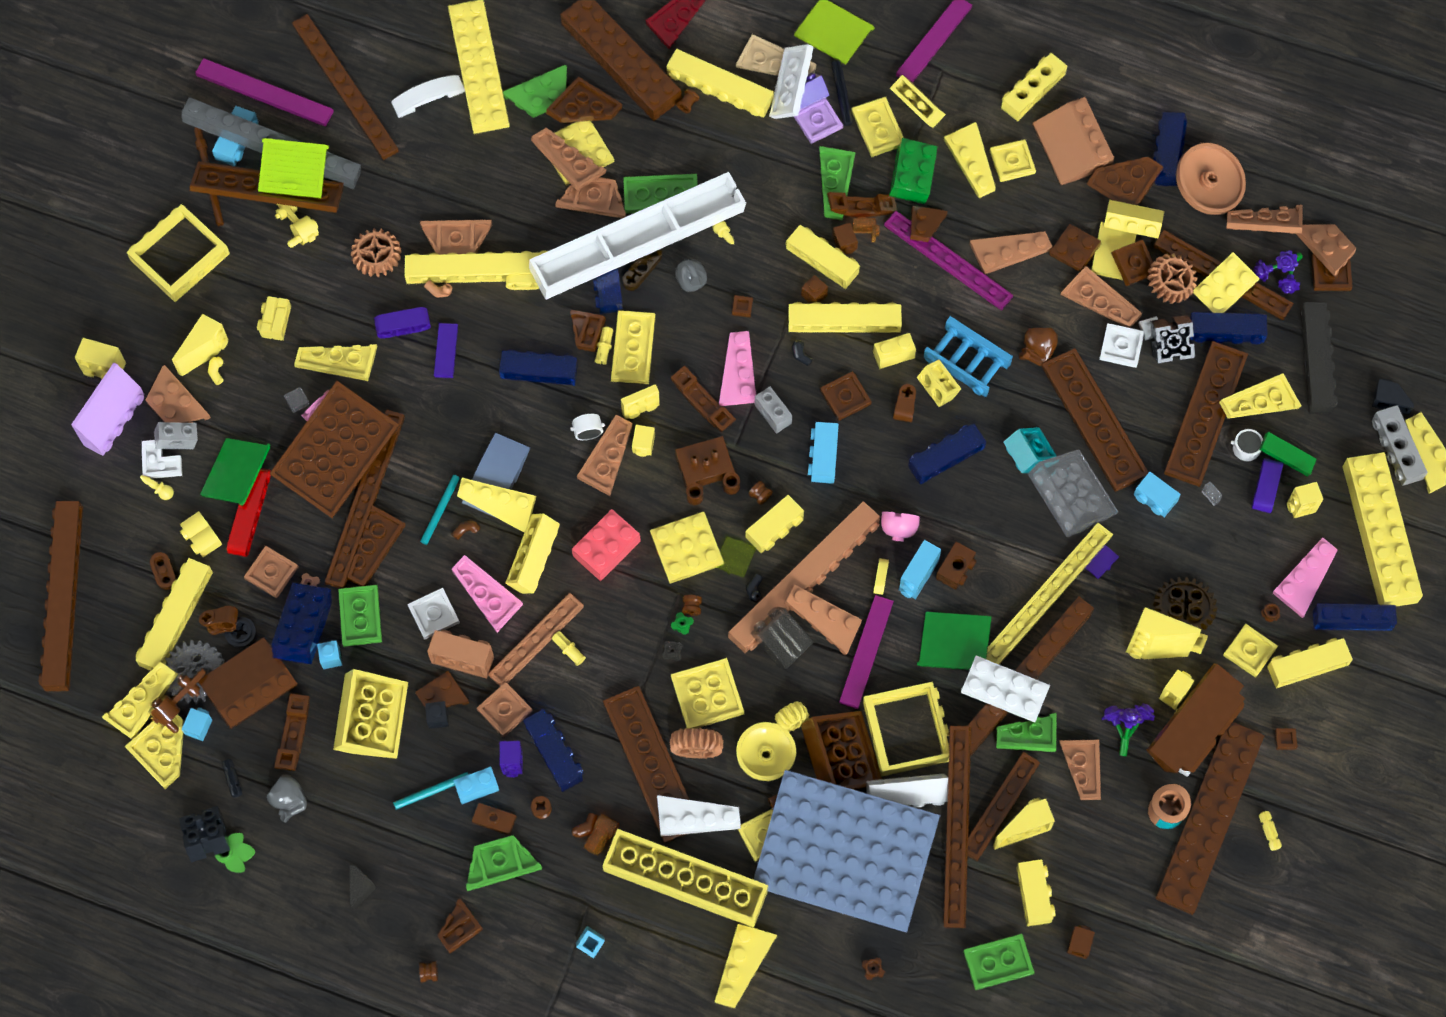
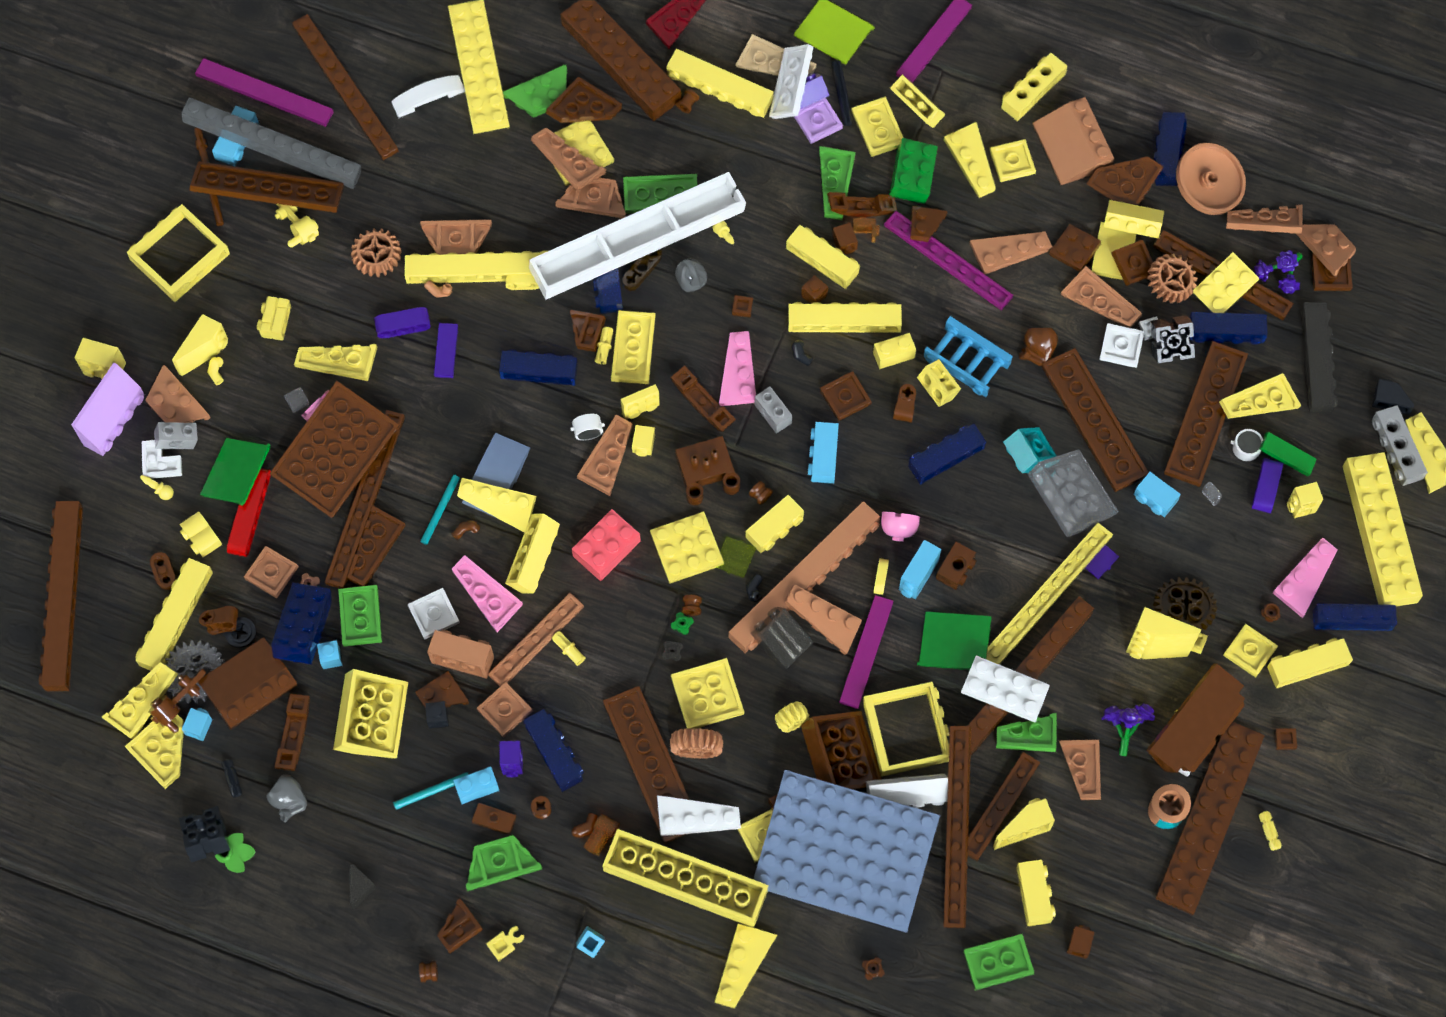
lime piece [258,138,329,198] -> none
light yellow dish [737,722,796,781] -> none
light yellow brick [1159,670,1194,710] -> none
none -> light yellow plate [486,926,524,961]

